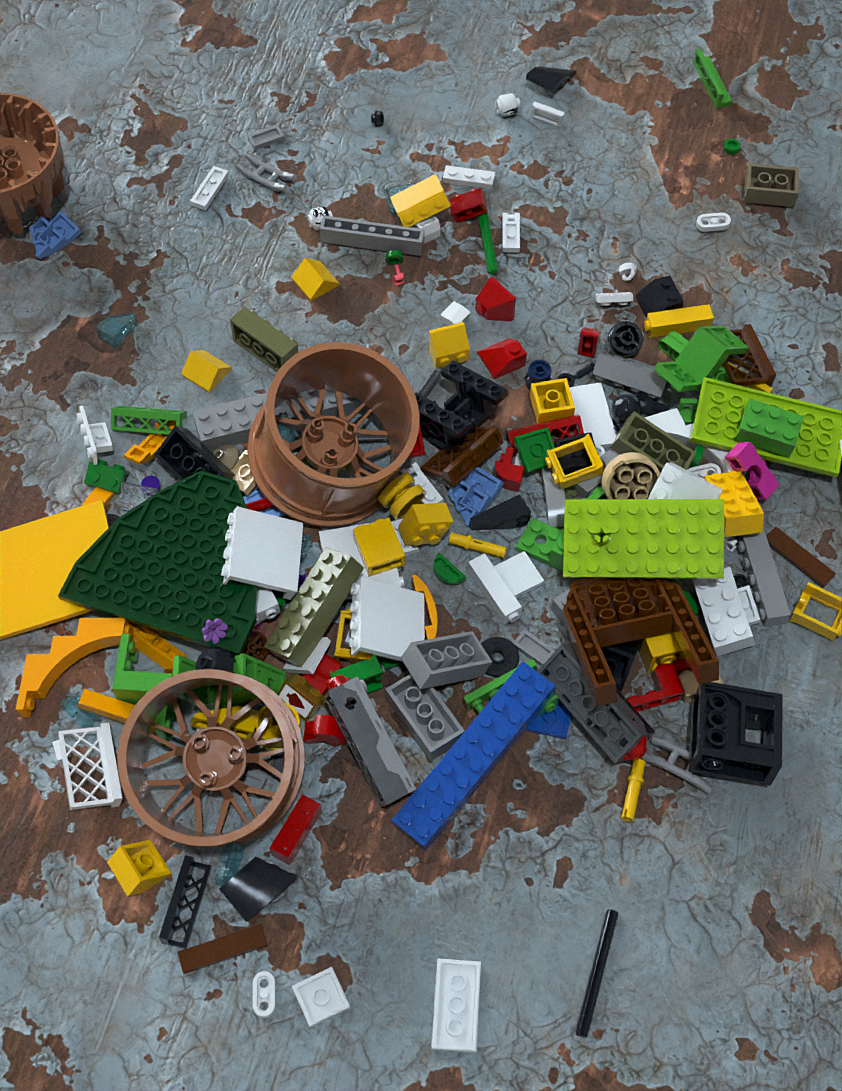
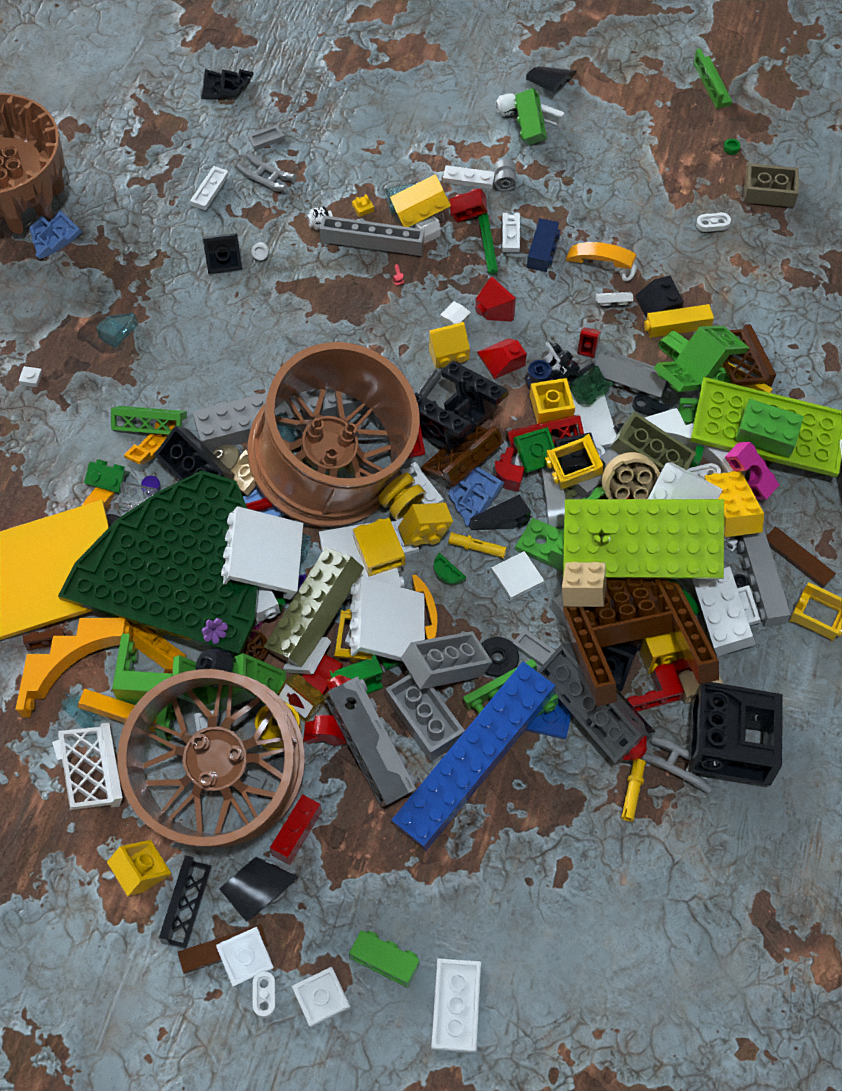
white bracket [77,406,113,465] -> none
yellow slope [181,350,232,393] -> none
yellow slope [190,706,258,740] -> none
clear light blue hinge [214,841,244,886] -> none
olive brick [230,306,298,372] -> none
yellow slope [291,258,340,301] -> none
black plate [371,110,384,127] -> none
green tile [386,250,403,265] -> none
white brick [468,553,522,624] -> none
black axle [576,909,618,1038] -> none
black cone [608,321,643,357] -> none
black piece [610,394,642,424] -> none
none -> white plate [19,366,43,388]
none -> reddish brown plate [23,628,66,651]
none -> black slope [201,69,254,100]
none -> black slope [203,233,242,274]
none -> white tile [216,927,274,987]
none -> white tile [251,242,269,260]
none -> bright green brick [349,930,420,988]
none -> yellow tile [352,194,374,217]
none -> light grey wheel [494,159,517,191]
none -> bright green brick [514,88,547,145]
none -> dark blue brick [527,218,561,272]
none -> black bracket [542,341,583,380]
none -> tan brick [562,562,607,607]
none -> light orange slope [566,242,637,269]
none -> clear green bracket [569,366,613,405]

